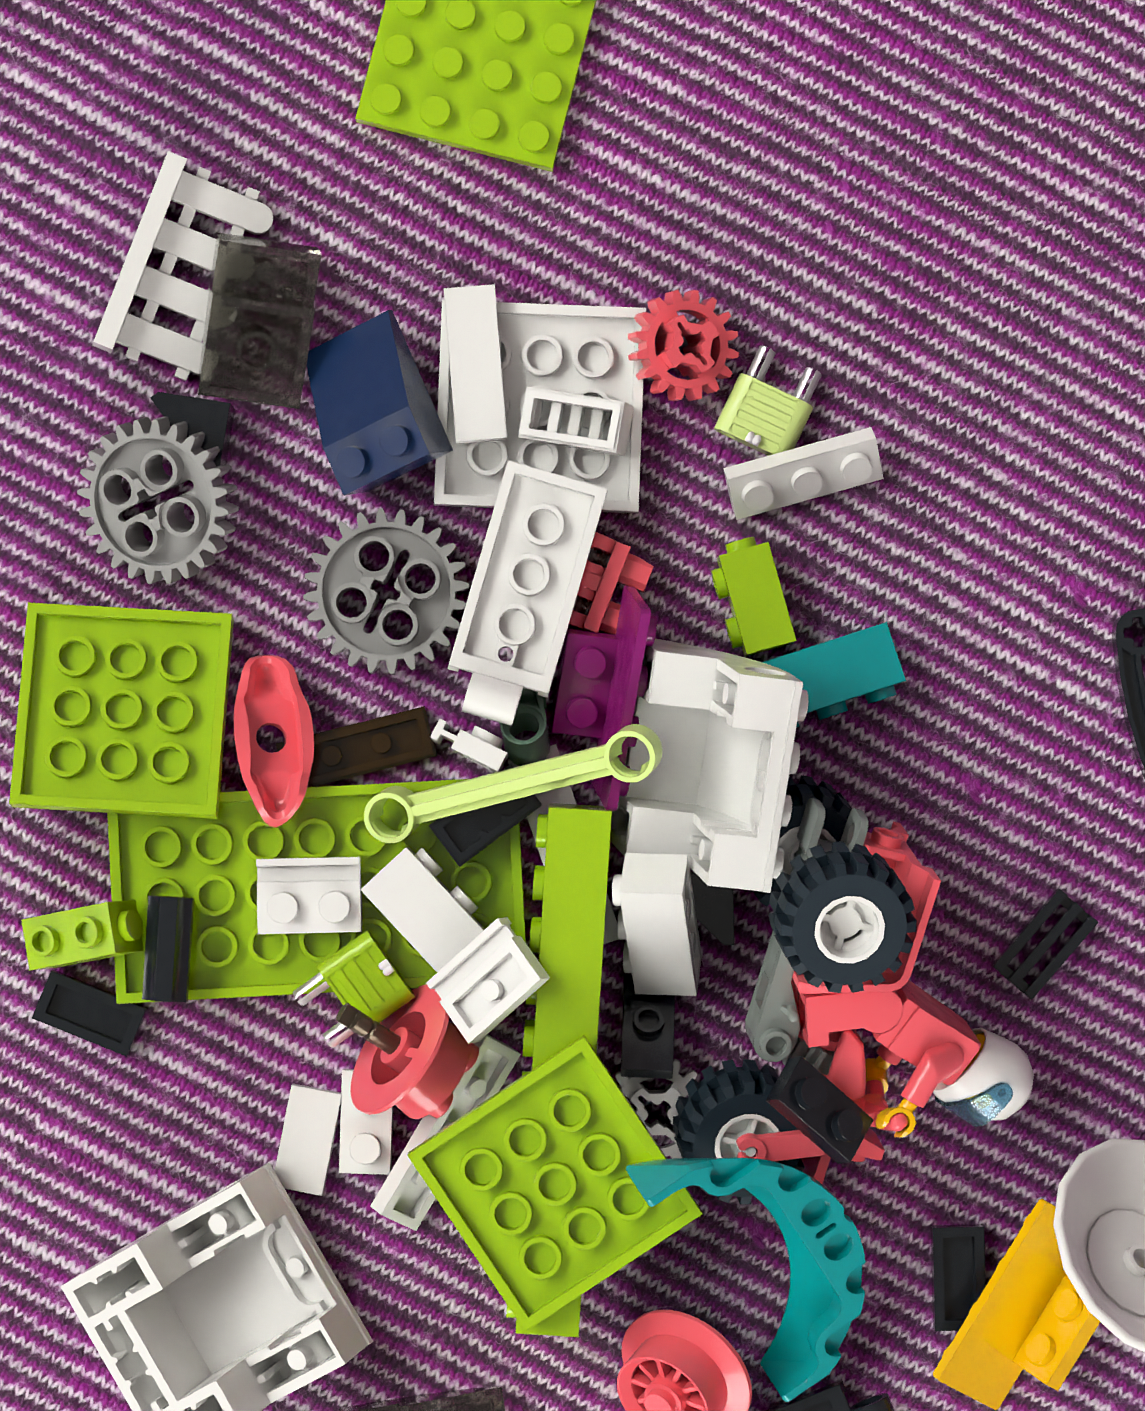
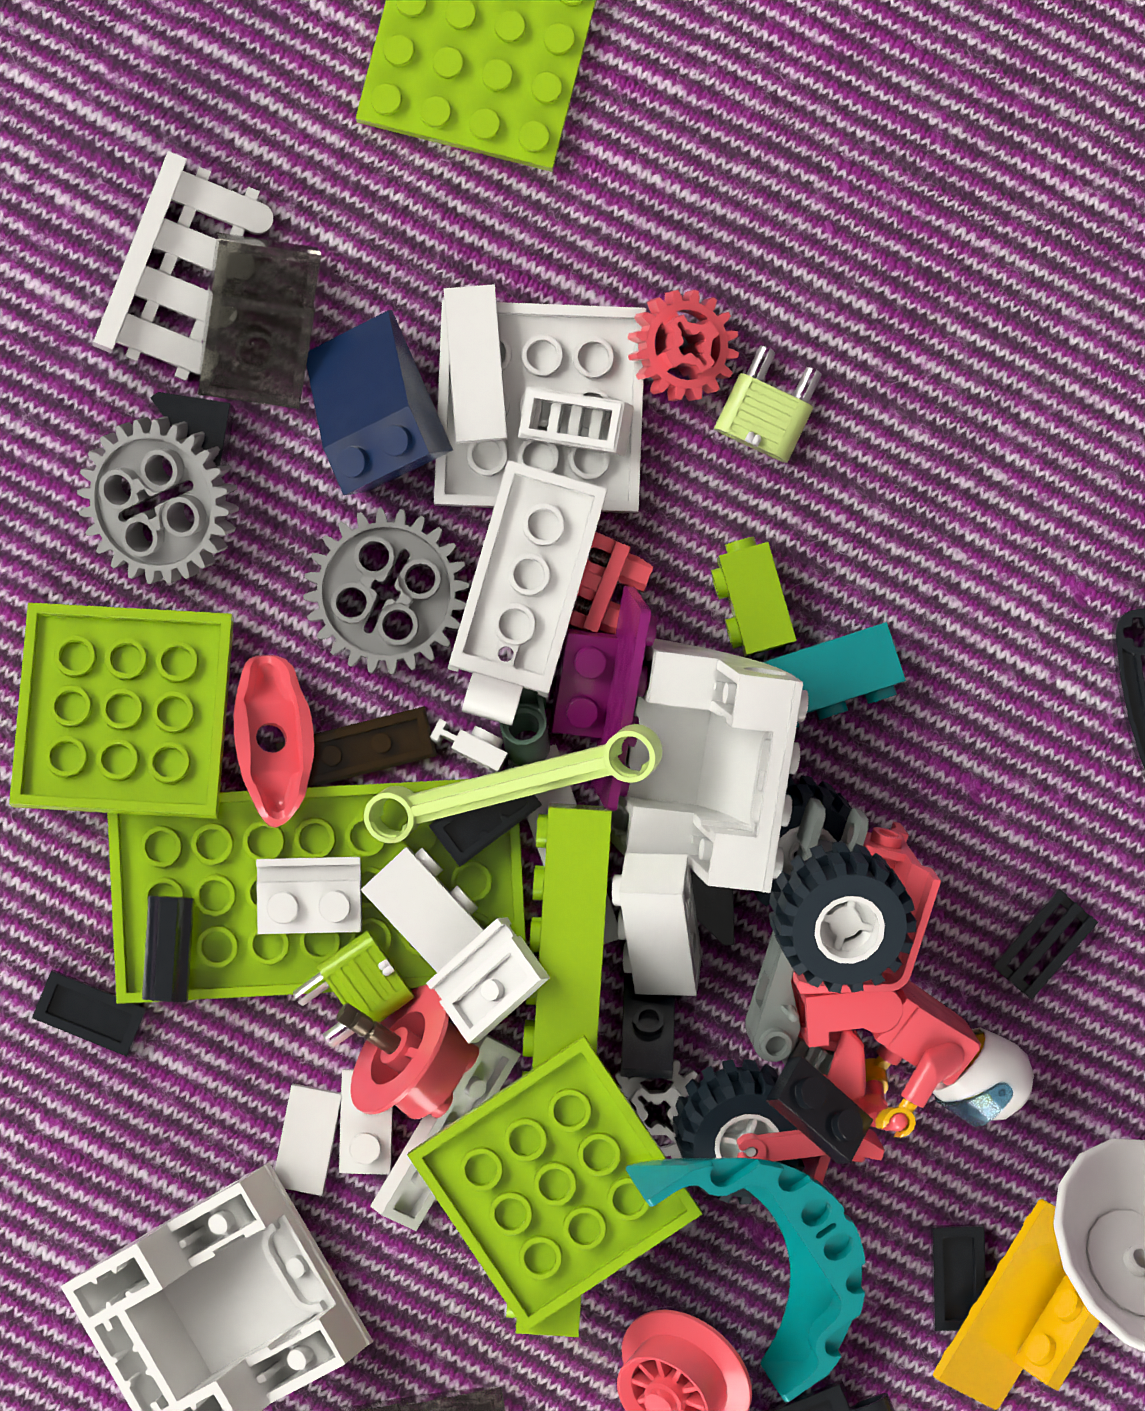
lime brick [21,900,144,971] -> none
white plate [723,427,884,520] -> none

